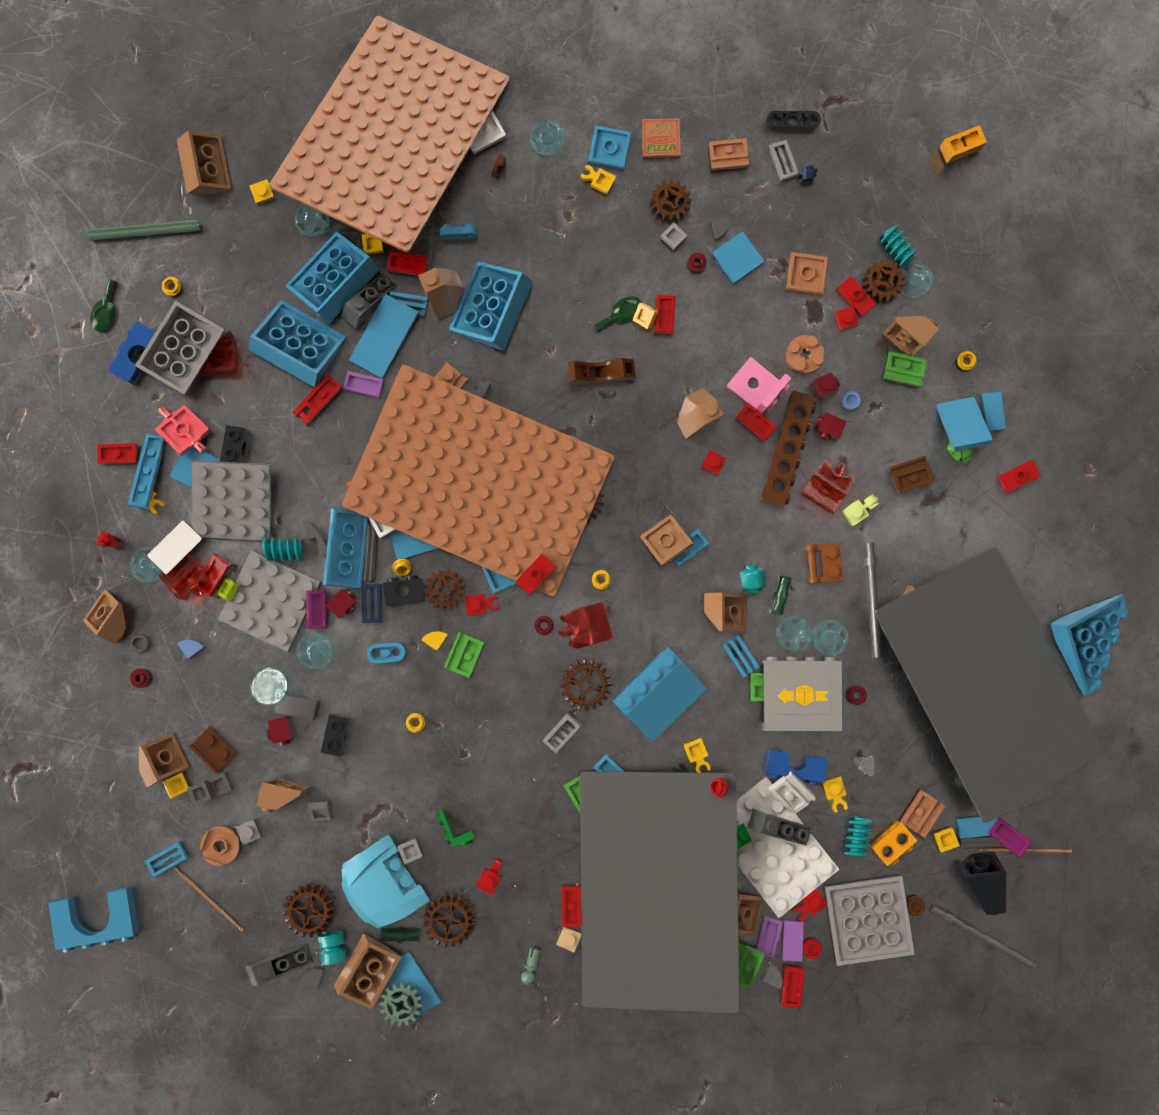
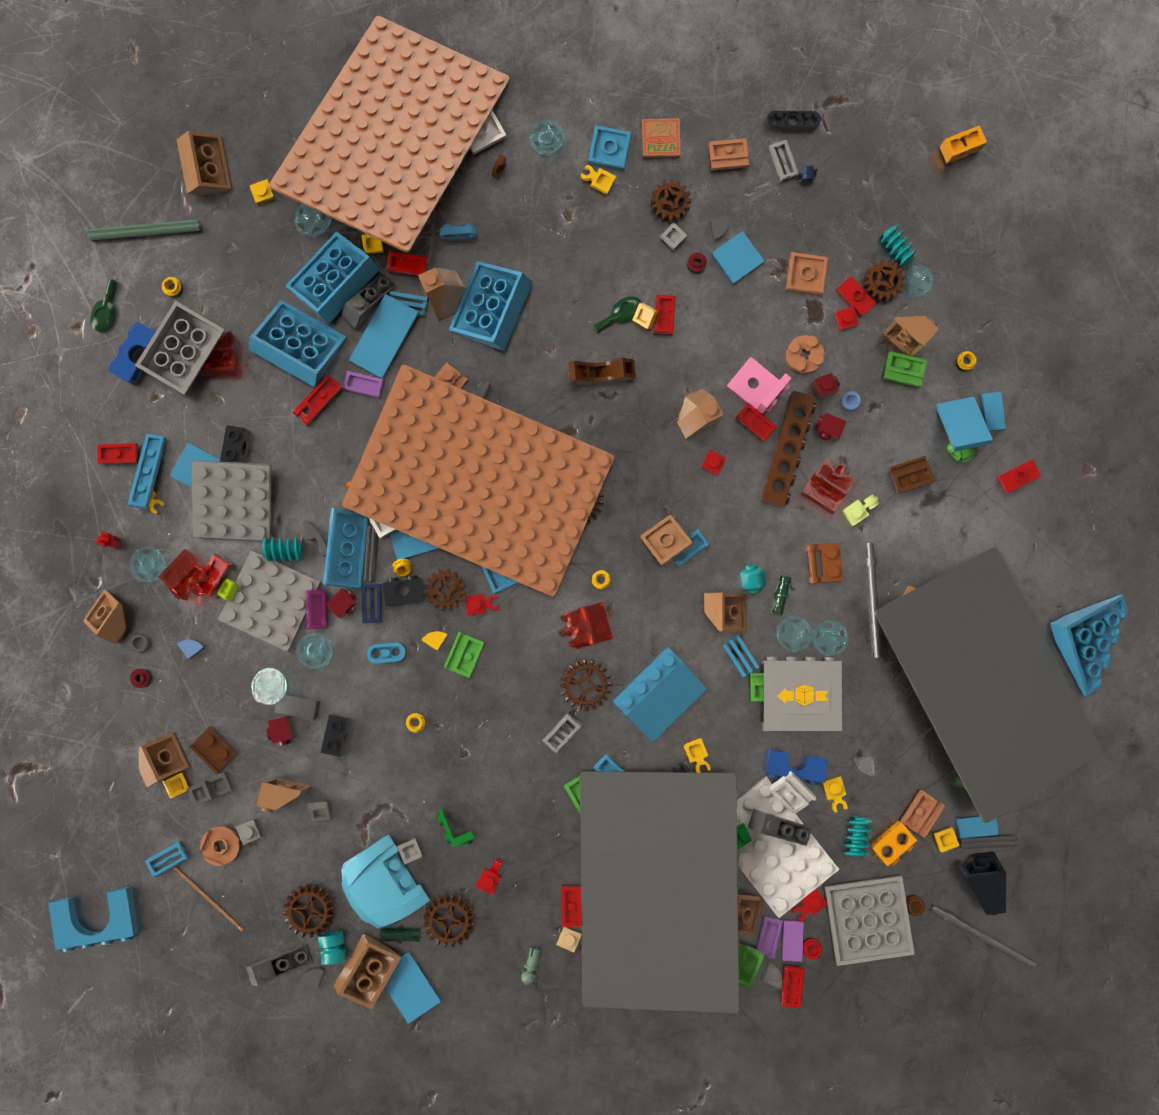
white sticker [147,521,202,574] -> none
coral plate [155,405,211,457] -> none
sand green gear [379,981,423,1027] -> none
red plate [515,554,556,595] -> none
dark red plate [534,616,554,635] -> none
red plate [710,778,729,798] -> none
dark red plate [847,686,867,705] -> none
medium nougat piece [978,848,1072,853] -> none
magenta tile [987,817,1032,858] -> none

